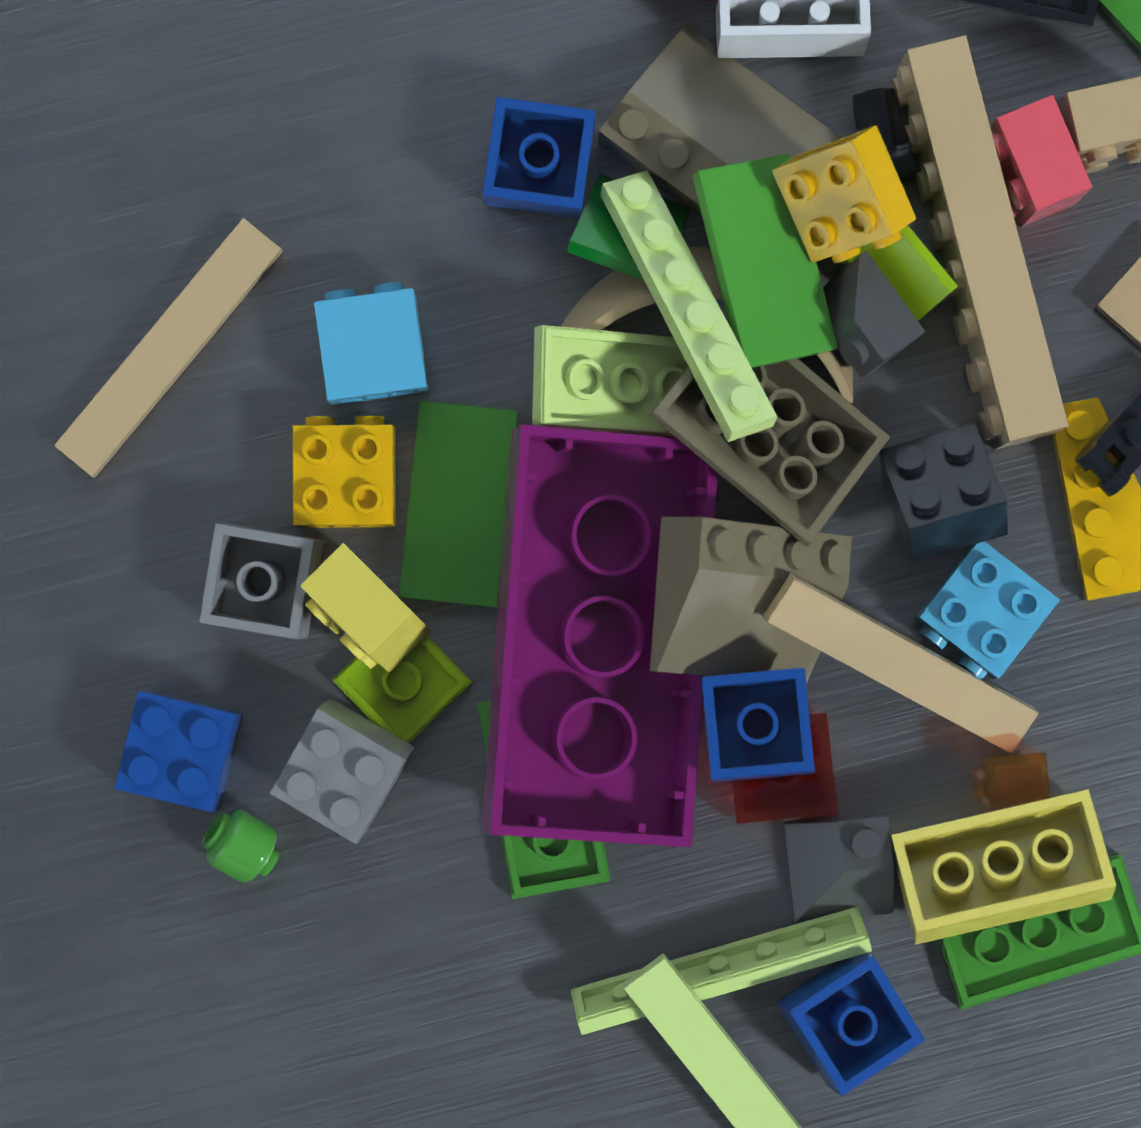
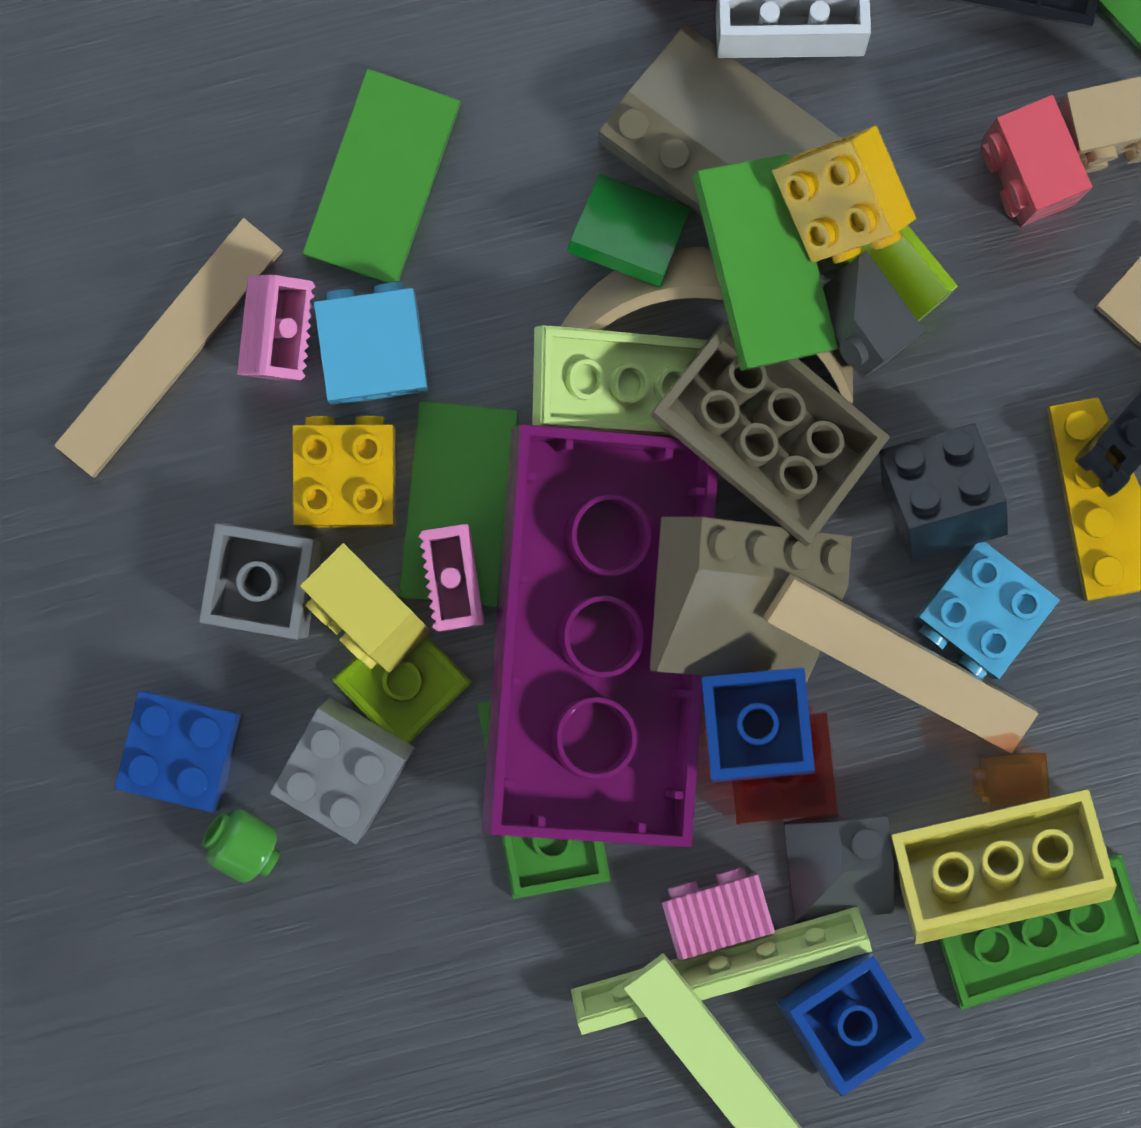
blue brick [482,97,596,219] -> none
yellowish green plate [600,170,777,442] -> none
black piece [852,87,915,185] -> none
tan brick [891,35,1069,450] -> none
none -> bright pink brick [237,275,316,380]
none -> bright green tile [302,69,461,283]
none -> bright pink brick [418,524,485,632]
none -> bright pink brick [660,866,775,961]

